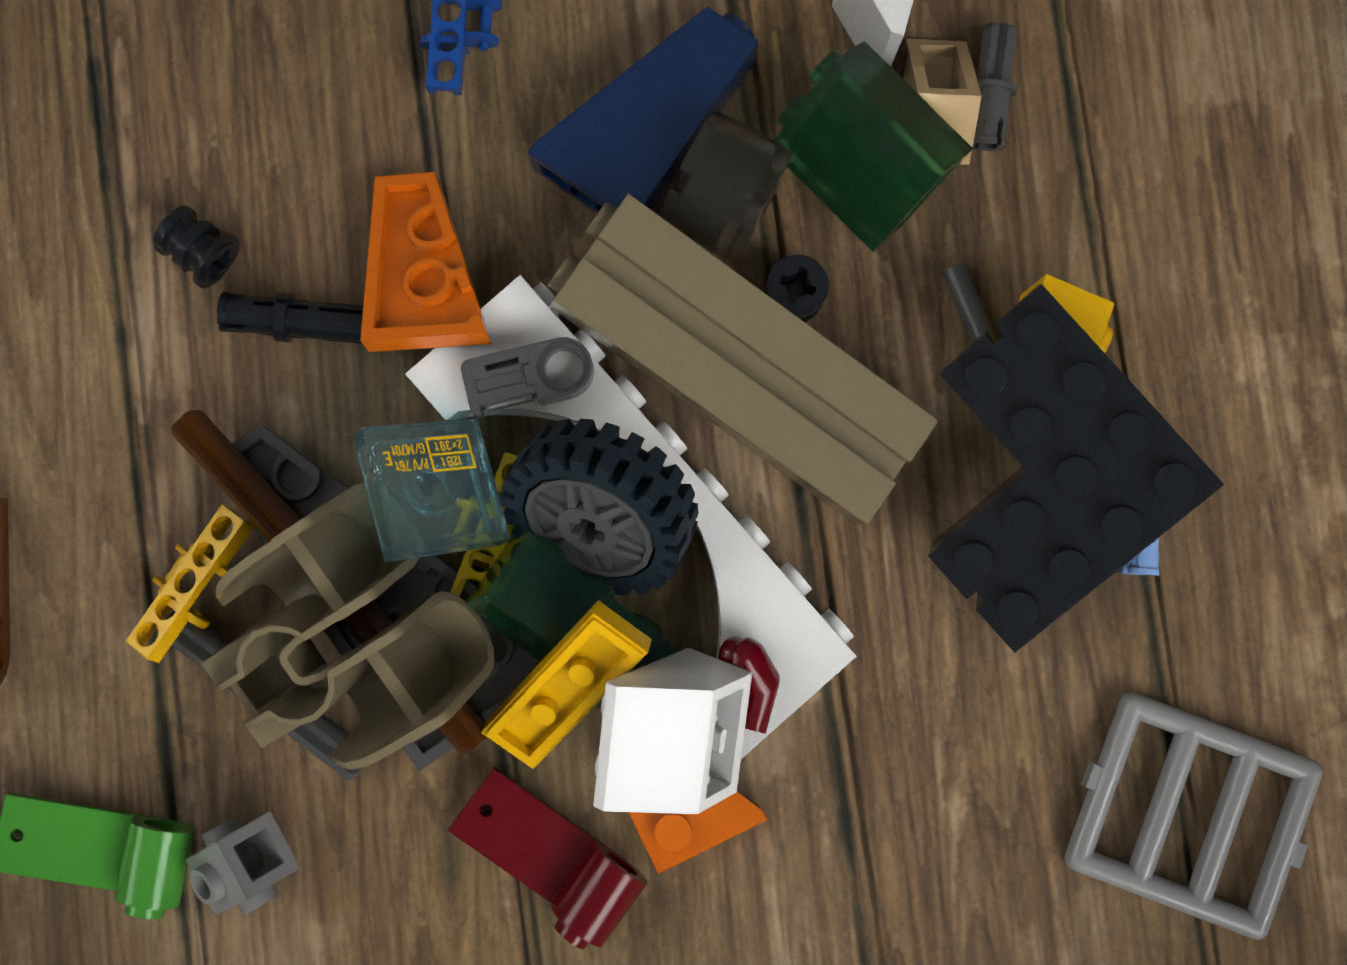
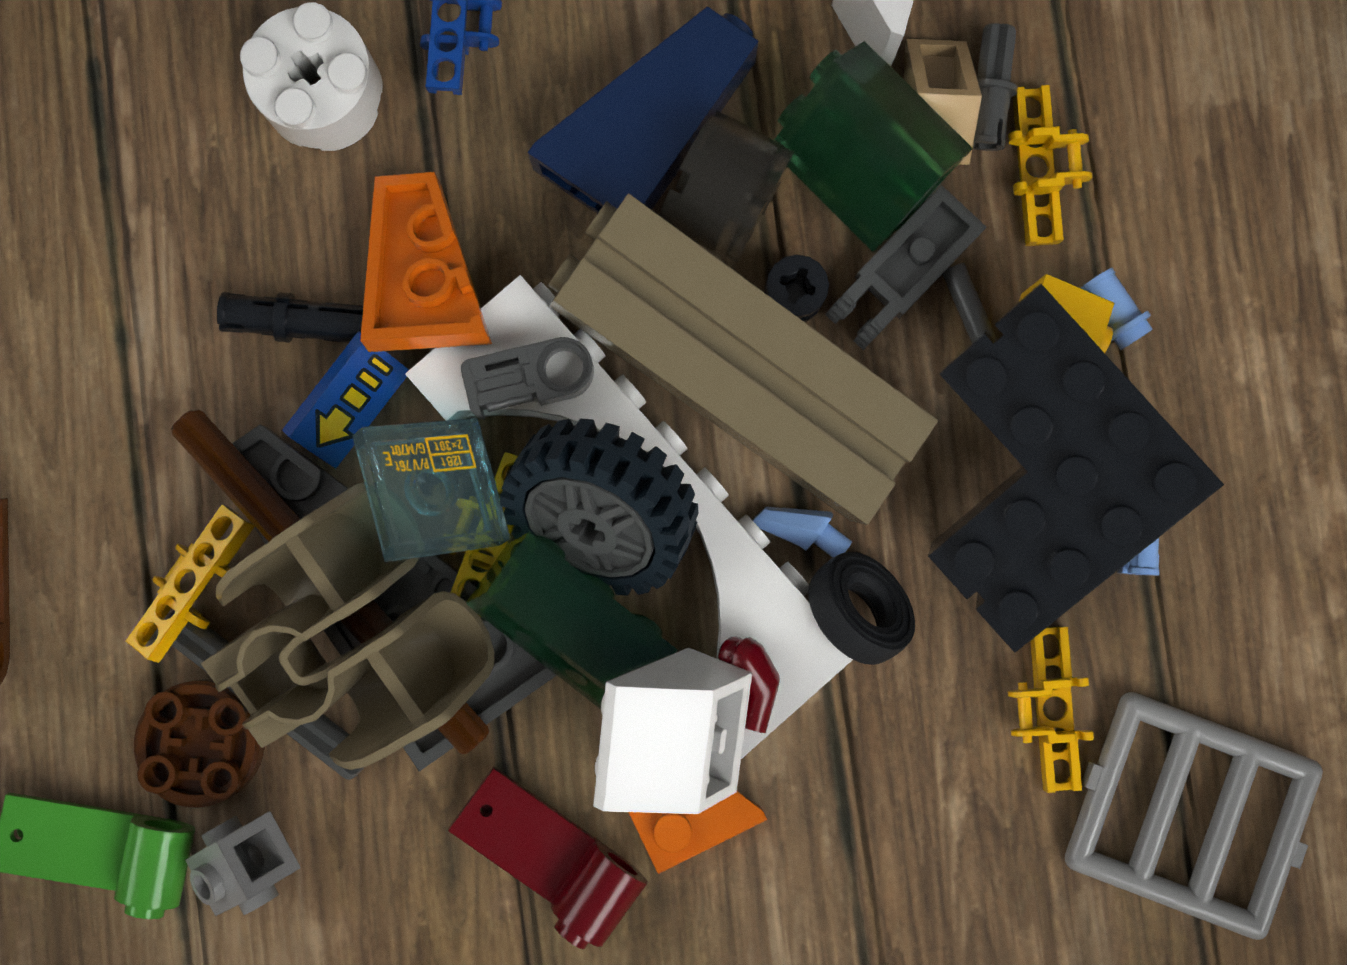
black bush [153,205,240,288] -> none
yellow tile [481,600,652,769] -> none
none -> reddish brown tile [134,680,265,808]
none -> white brick [240,2,383,151]
none -> blue tile [282,331,409,469]
none -> light blue bar [752,506,852,558]
none -> black tyre [809,552,915,665]
none -> dark grey hinge [825,185,986,350]
none -> yellow piece [1007,627,1094,793]
none -> yellow piece [1008,85,1093,246]
none -> light blue pin [1081,268,1153,350]

